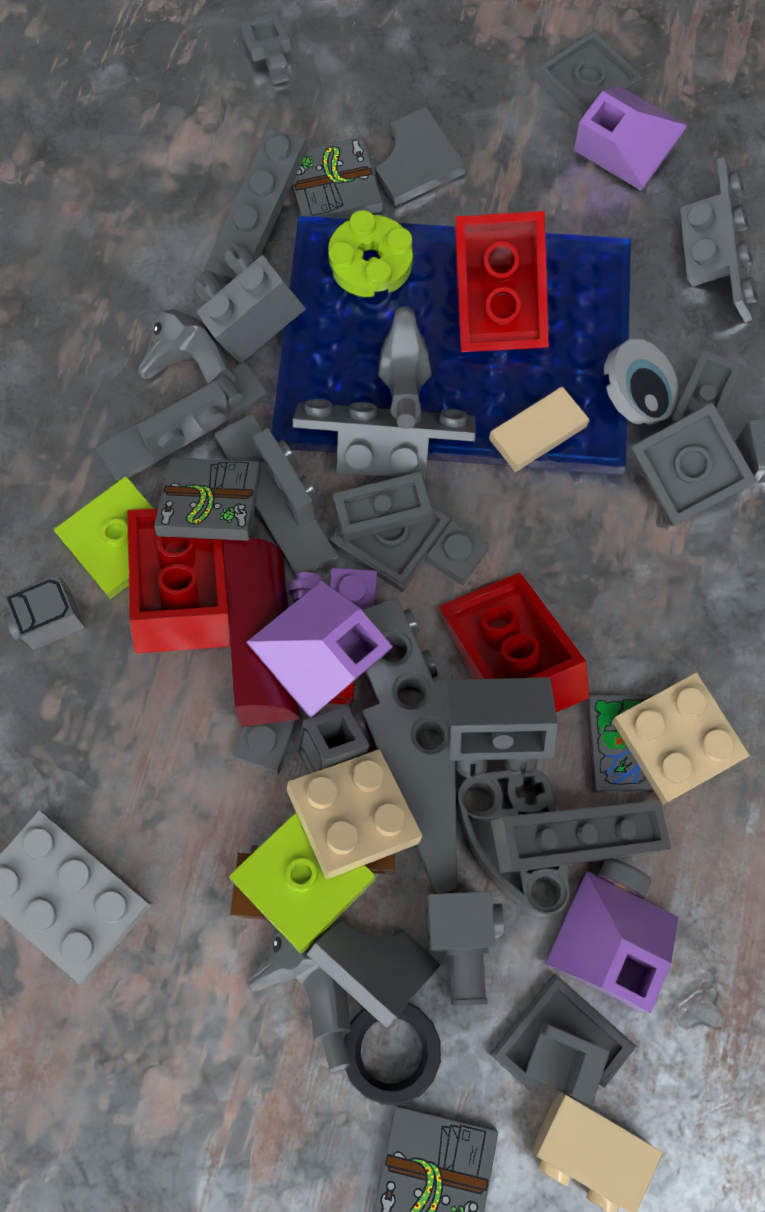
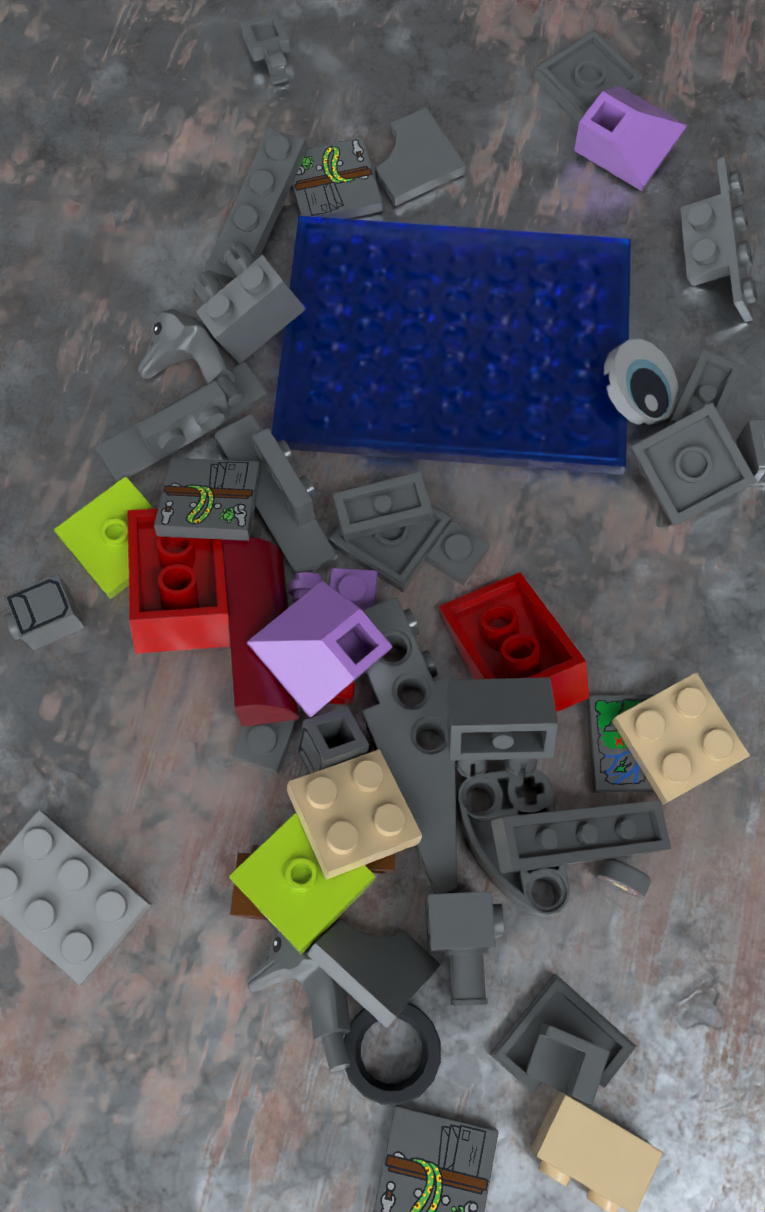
dark grey bracket [293,399,475,479] -> none
lime plate [328,210,413,297] -> none
dark grey animal [378,306,432,429] -> none
red slope [454,211,549,353] -> none
tan tile [489,386,589,472] -> none
medium lavender slope [545,871,679,1013] -> none

